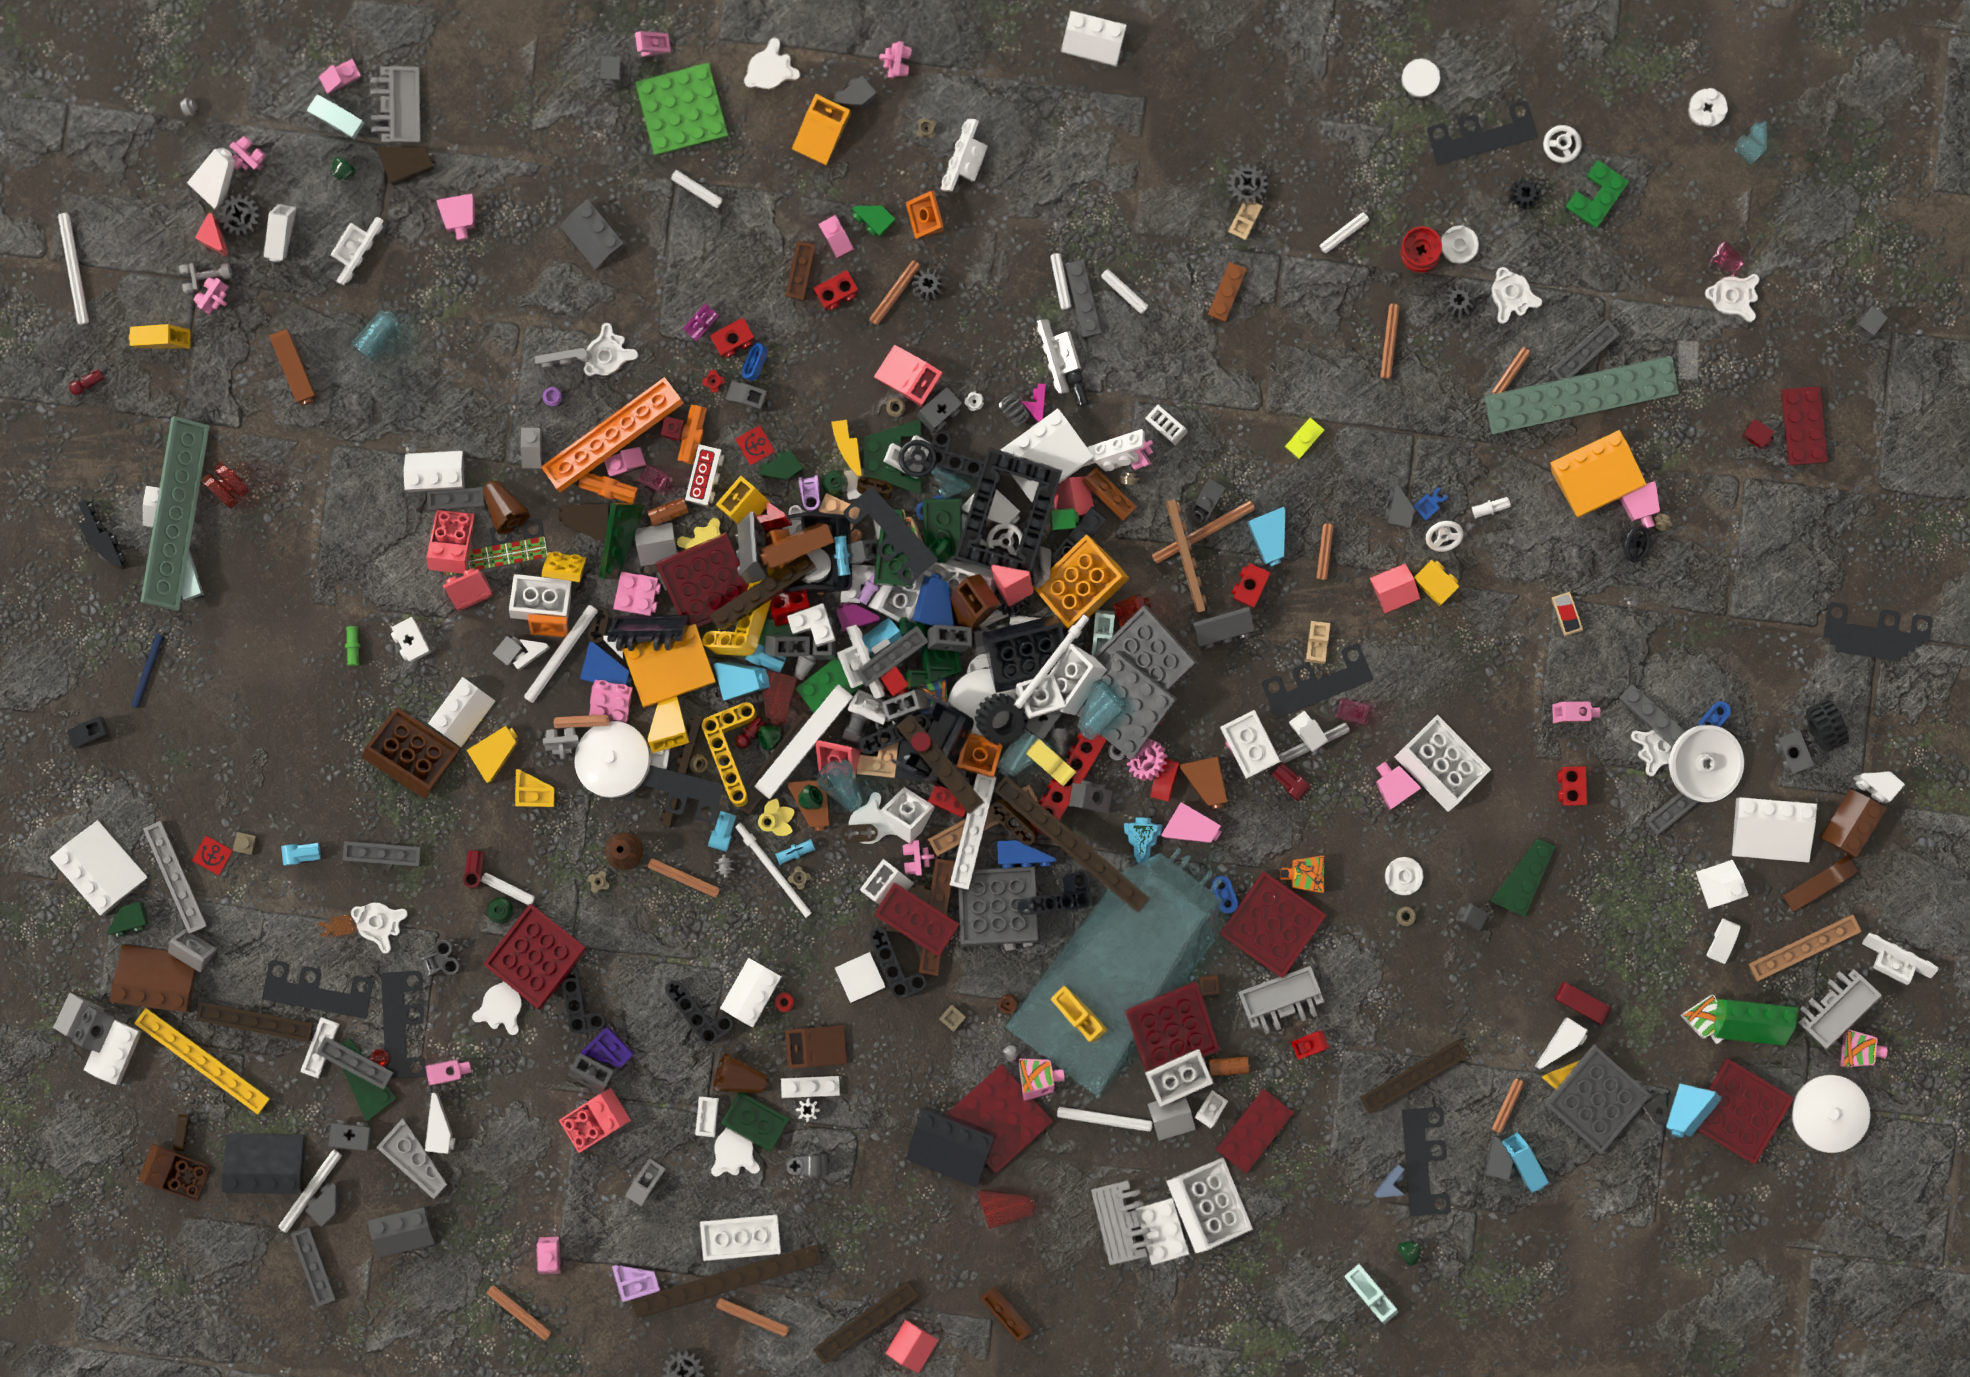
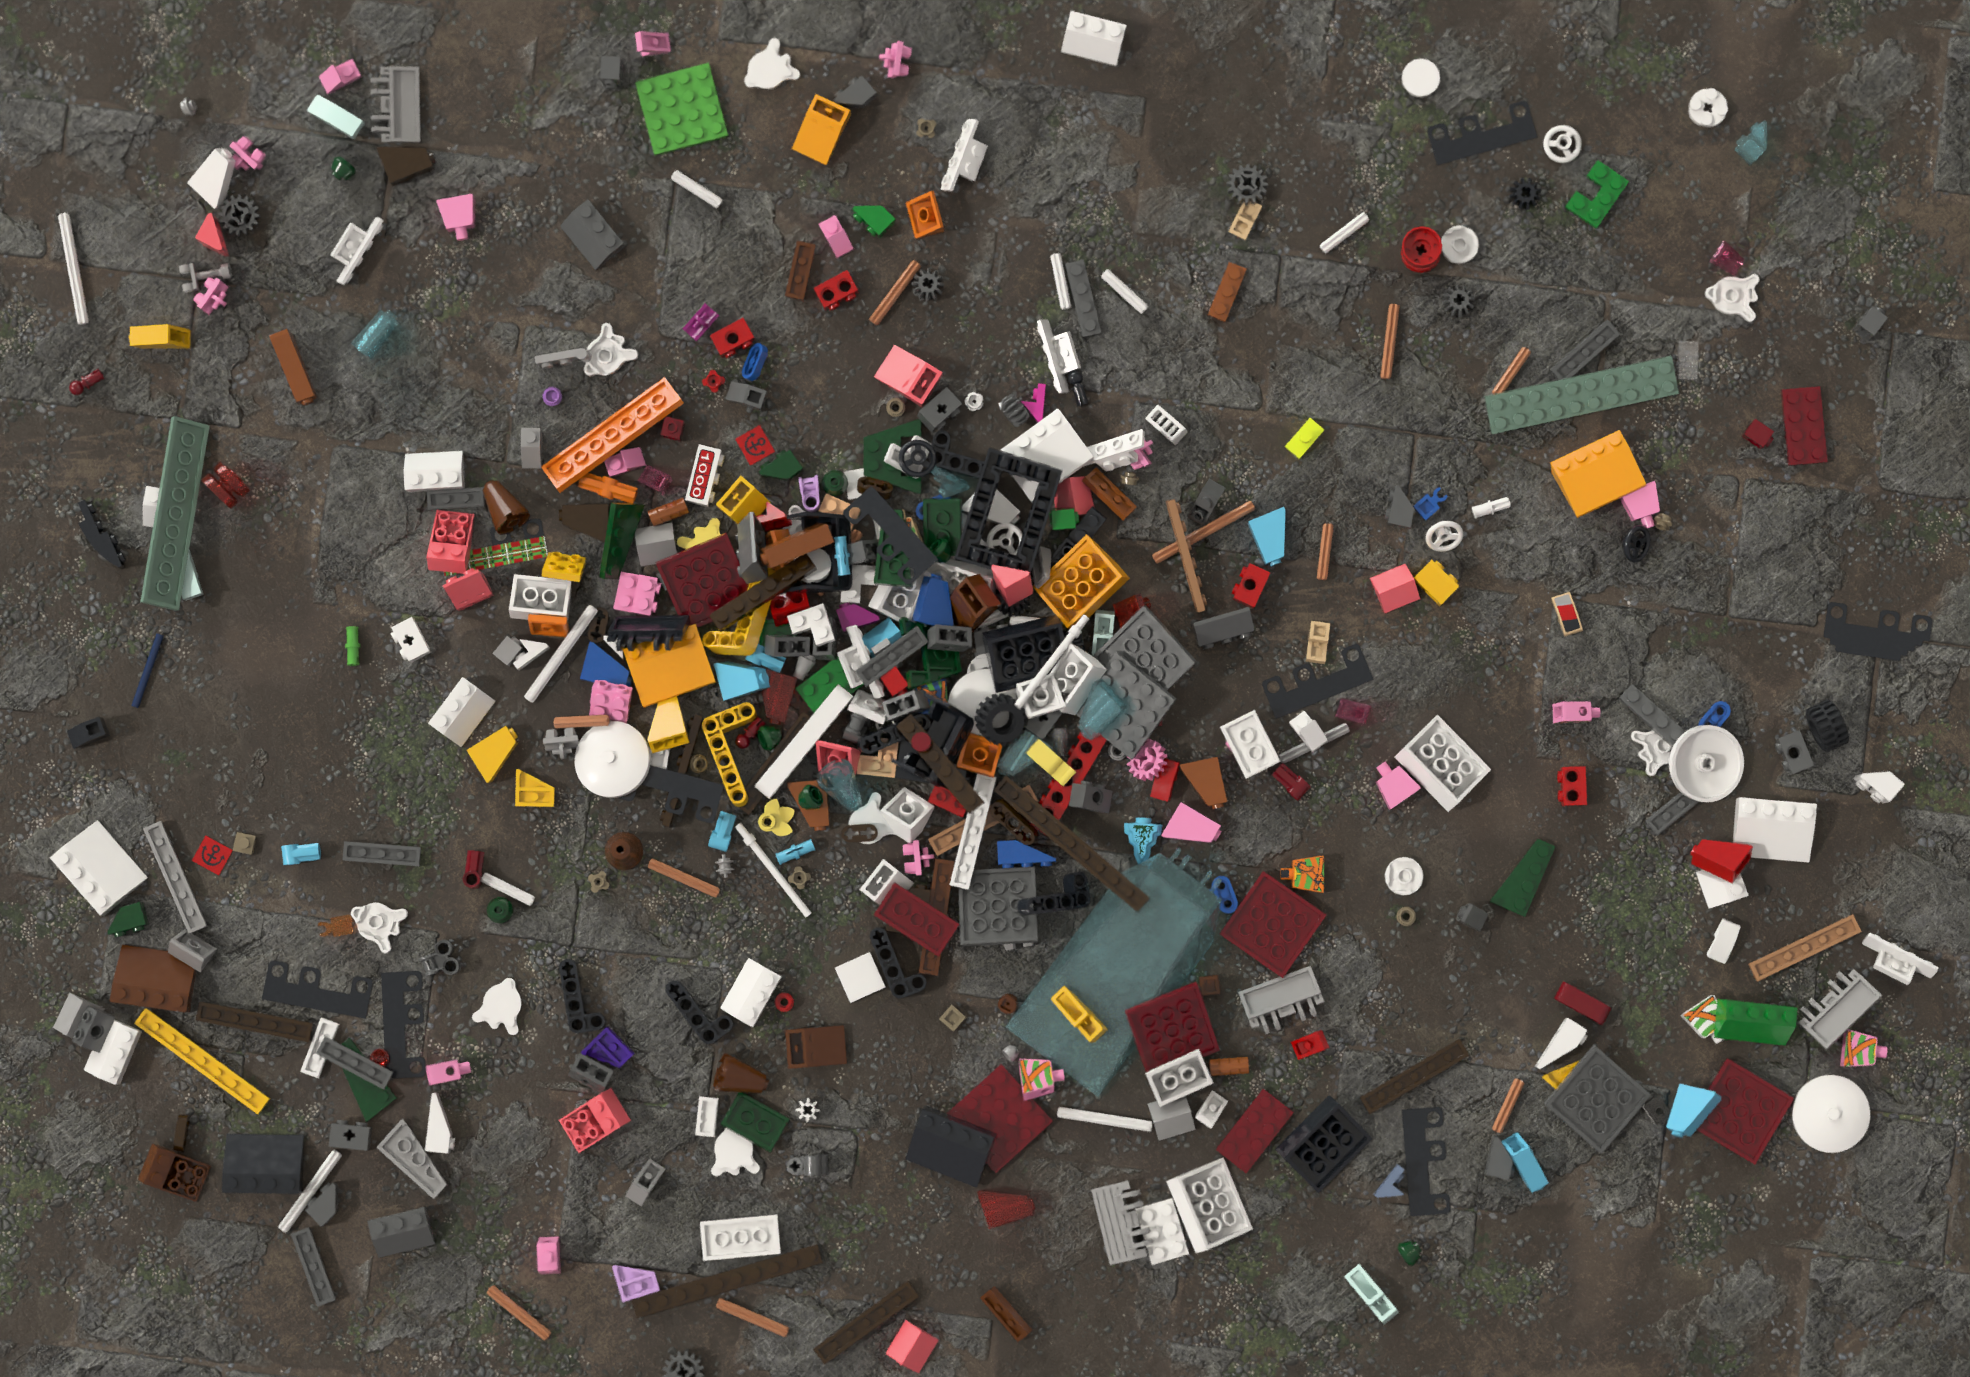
white slope [264,204,296,262] -> none
reddish brown slope [362,707,460,799] -> none
dark red plate [483,903,587,1010] -> none
orange piece [678,405,707,465] -> none
white plate [781,1076,840,1098] -> none
yellow slope [832,420,862,478] -> none
lavender pin [856,571,879,605] -> none
white tile [1491,267,1542,324] -> none
reddish brown slope [1782,855,1858,912] -> none
reddish brown slope [1820,789,1887,858] -> none
none -> black slope [1275,1095,1373,1193]
none -> red slope [1691,839,1753,883]

